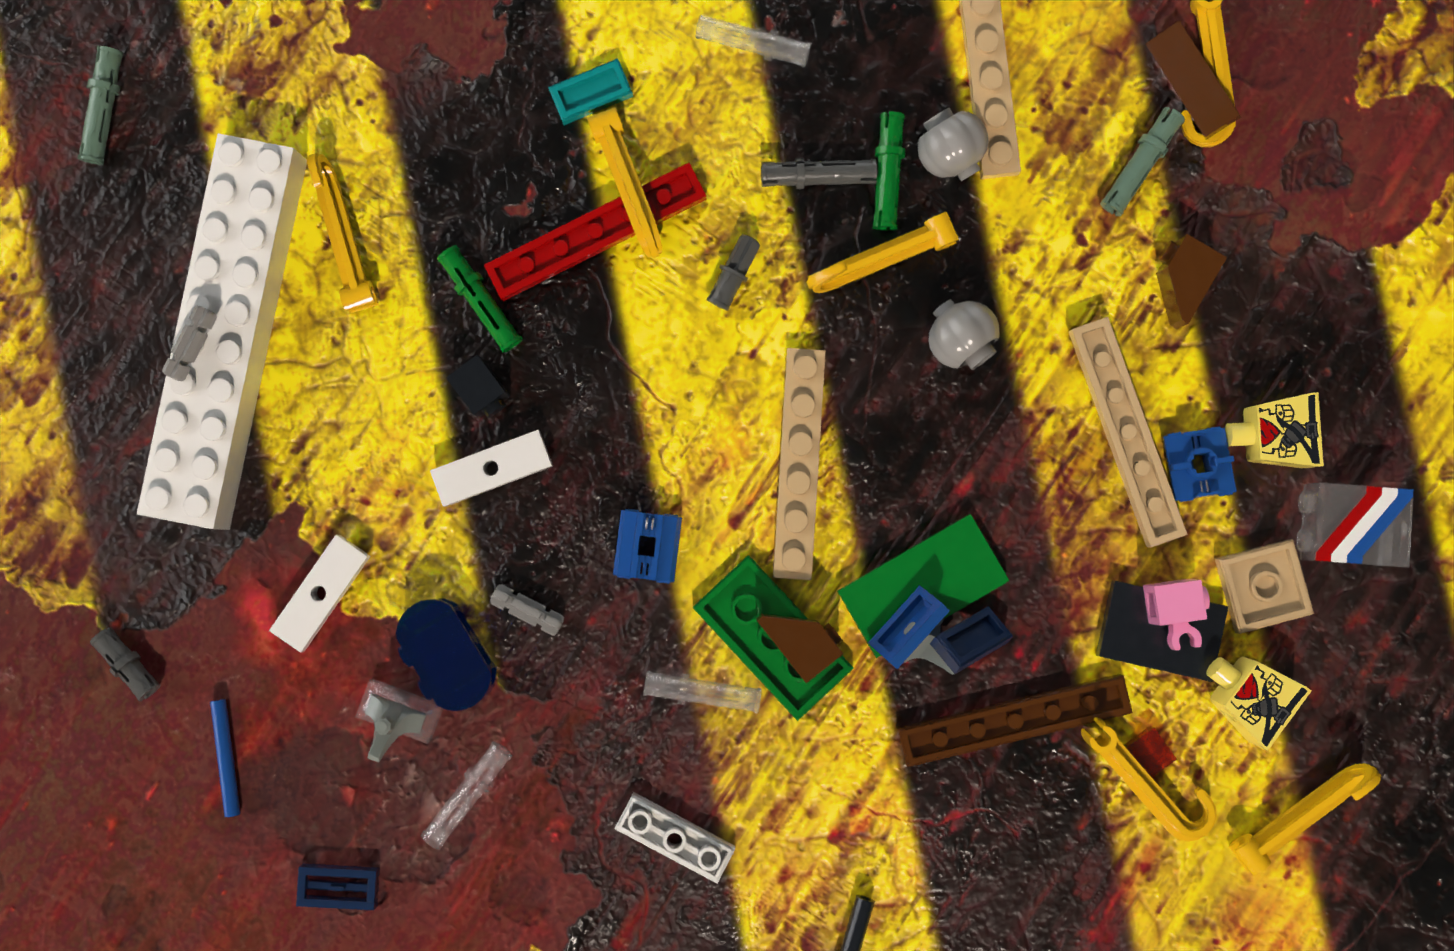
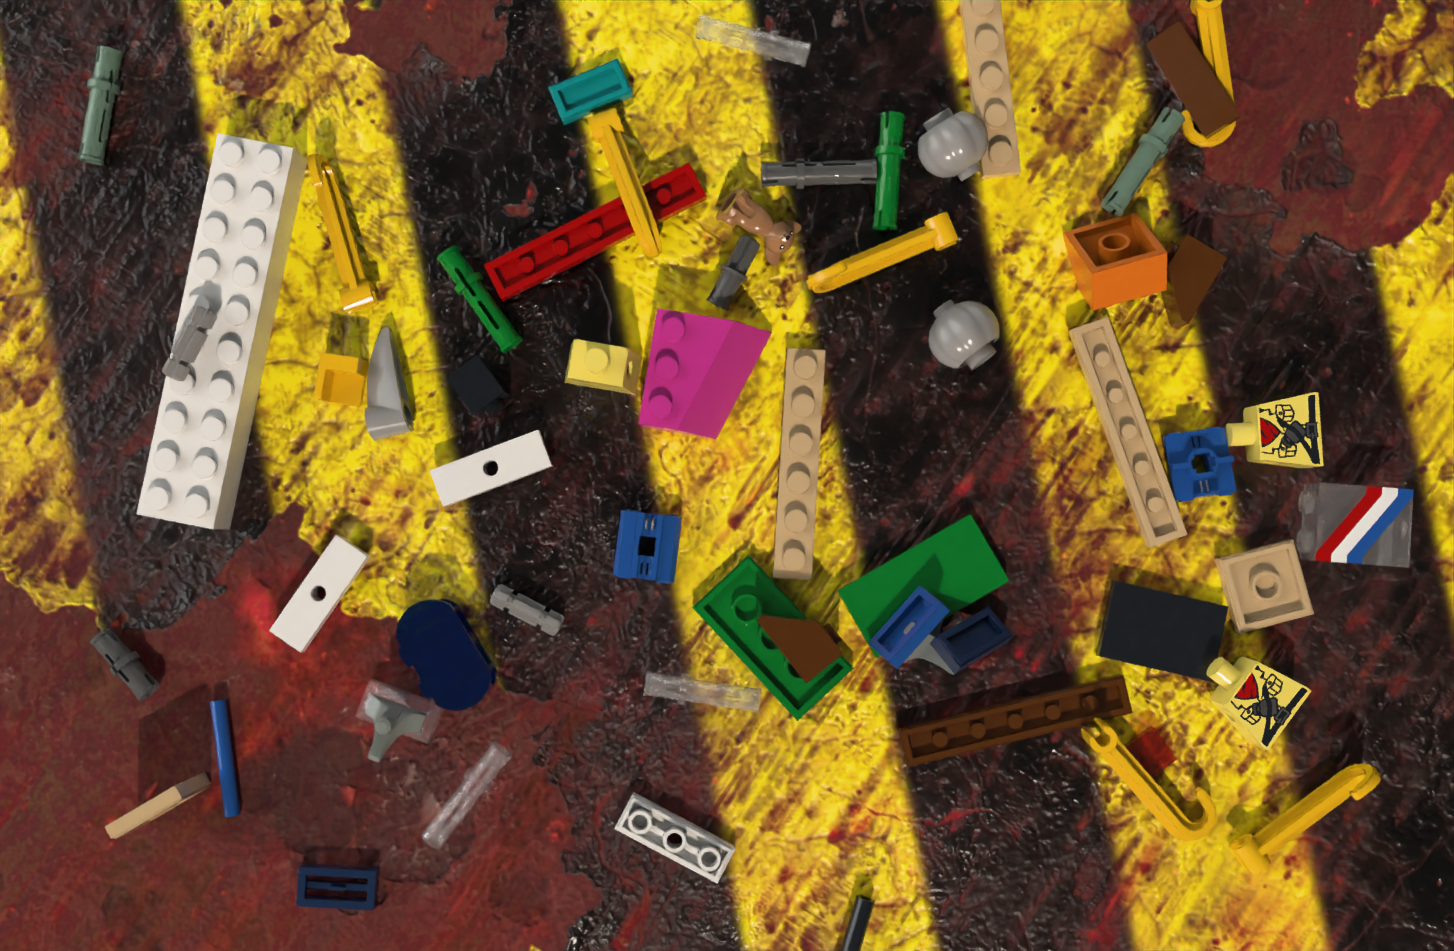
bright pink brick [1143,579,1210,650] -> none
none -> tan tile [105,772,211,839]
none -> yellow panel [314,352,369,407]
none -> light grey piece [365,327,414,441]
none -> light yellow torso [565,339,642,395]
none -> dark pink wedge [638,308,772,440]
none -> medium nougat animal [716,187,801,265]
none -> orange slope [1063,212,1167,311]

